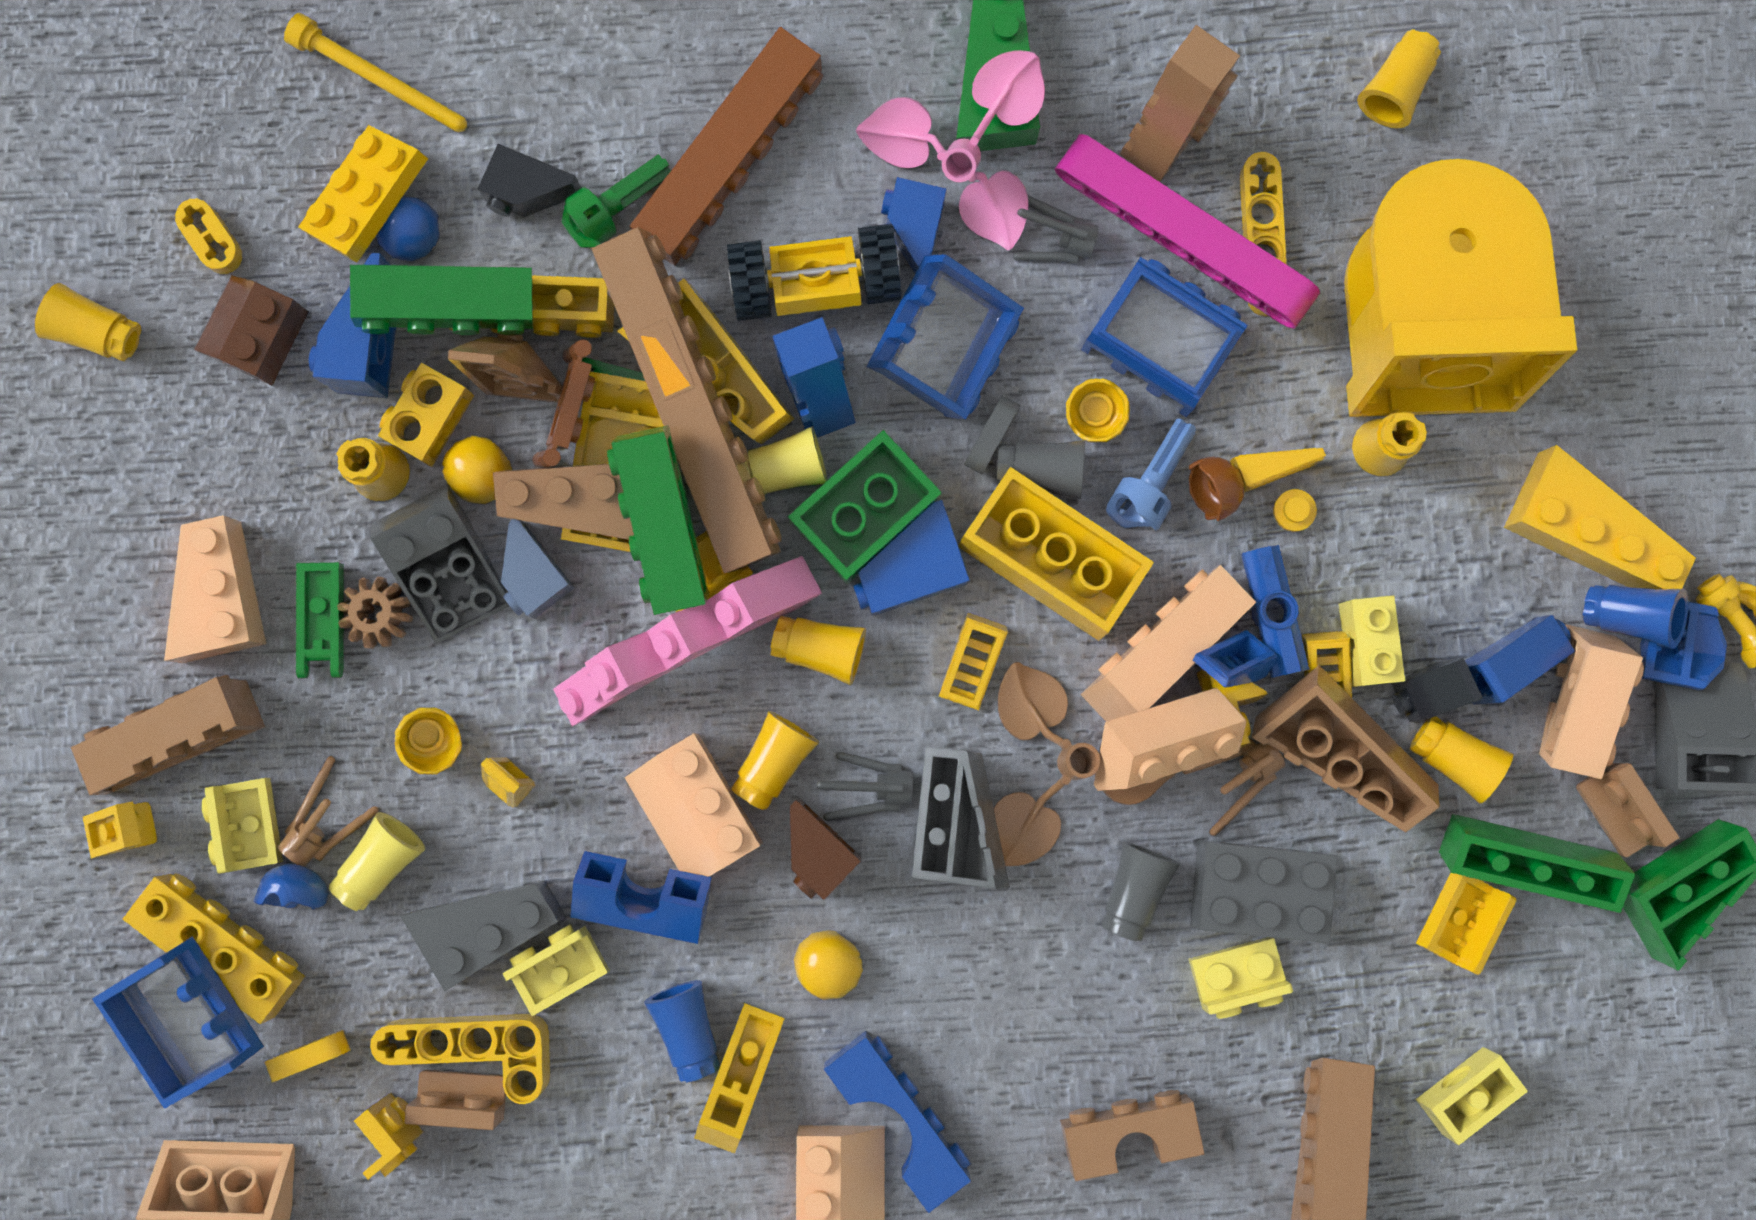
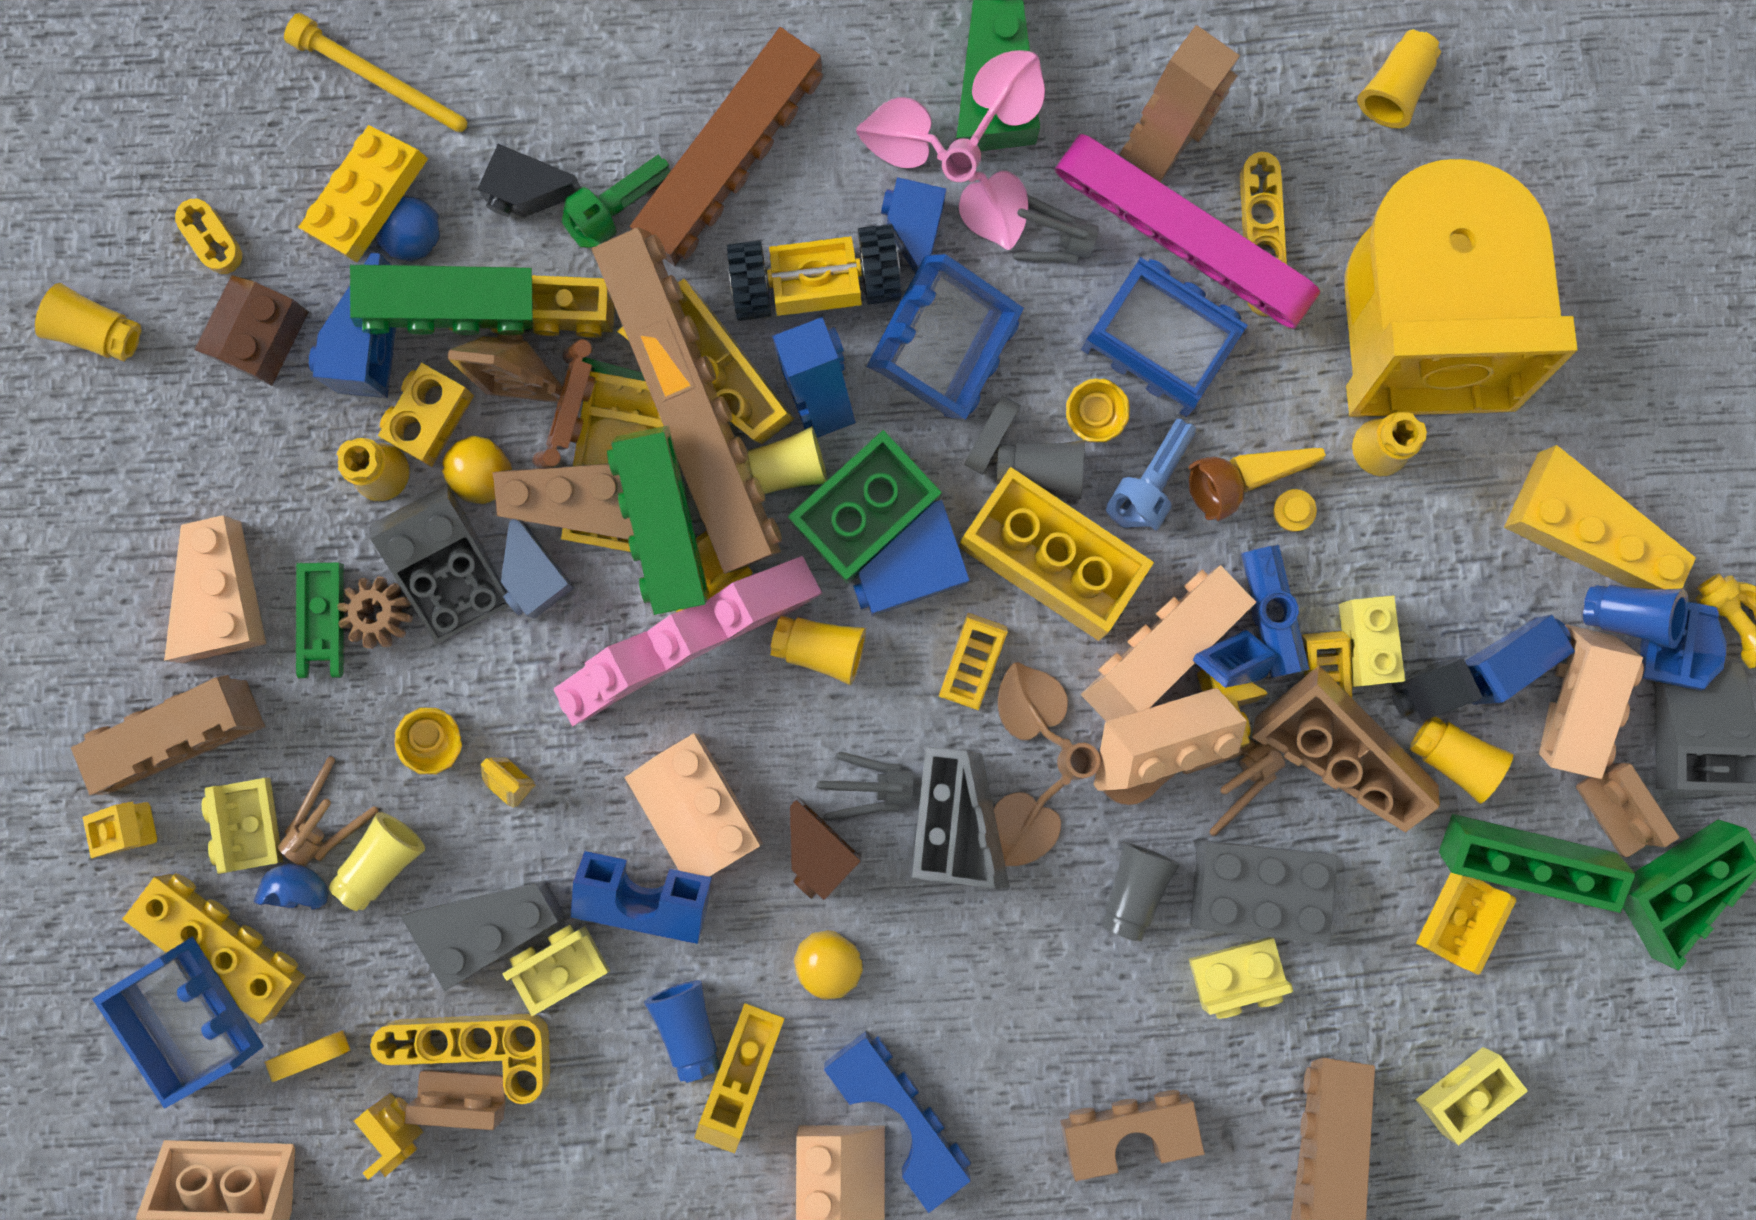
yellow plant [731,711,819,810] -> none

